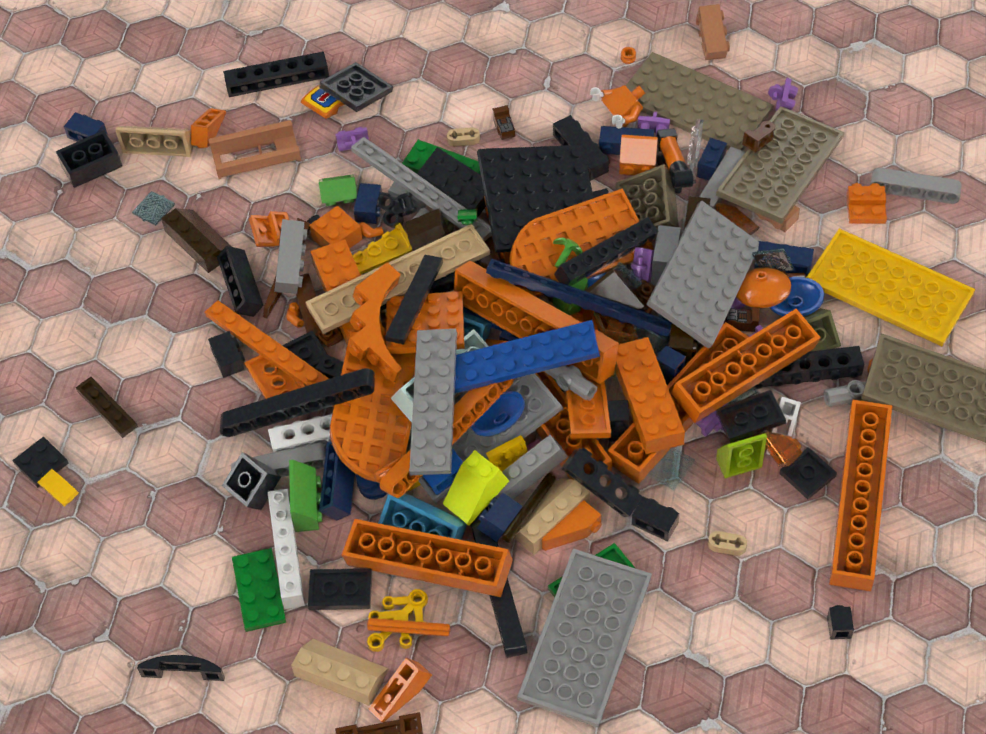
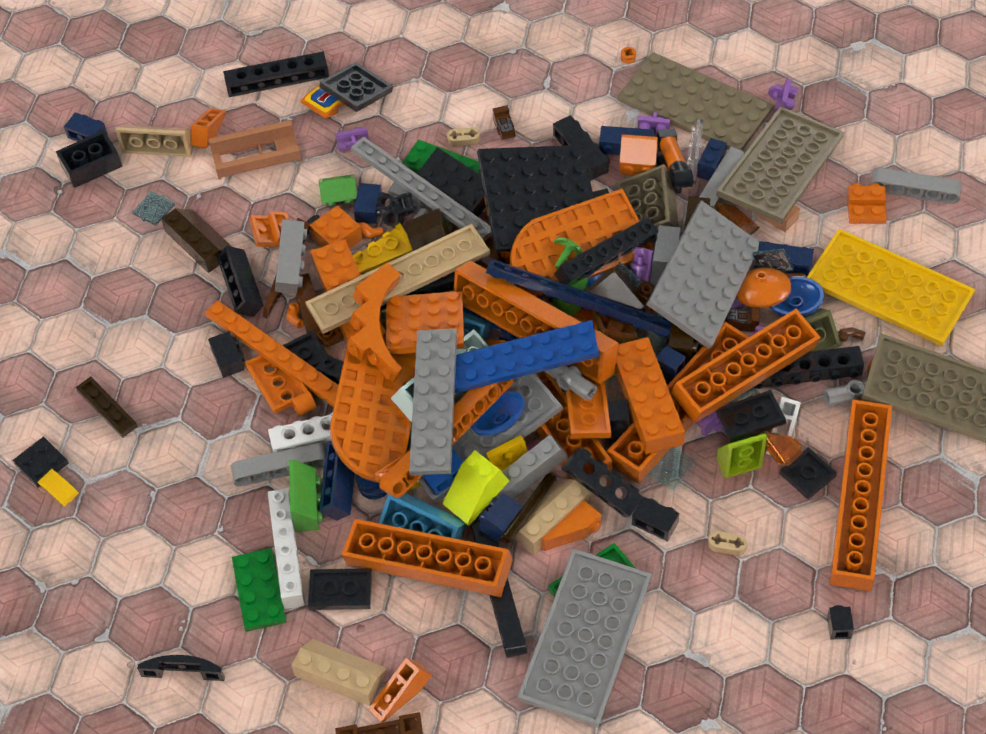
black beam [220,368,375,437] -> none
black slope [222,452,281,510] -> none
yellow plant [367,589,428,652] -> none
orange axle [367,618,450,636] -> none
black tile [385,255,443,344] -> none
green slope [458,209,478,225] -> none
orange torso [590,85,645,129] -> none
nougat wedge [695,4,730,60] -> none
reddish brown leg [742,121,776,153] -> none
none -> reddish brown arm [838,327,866,342]

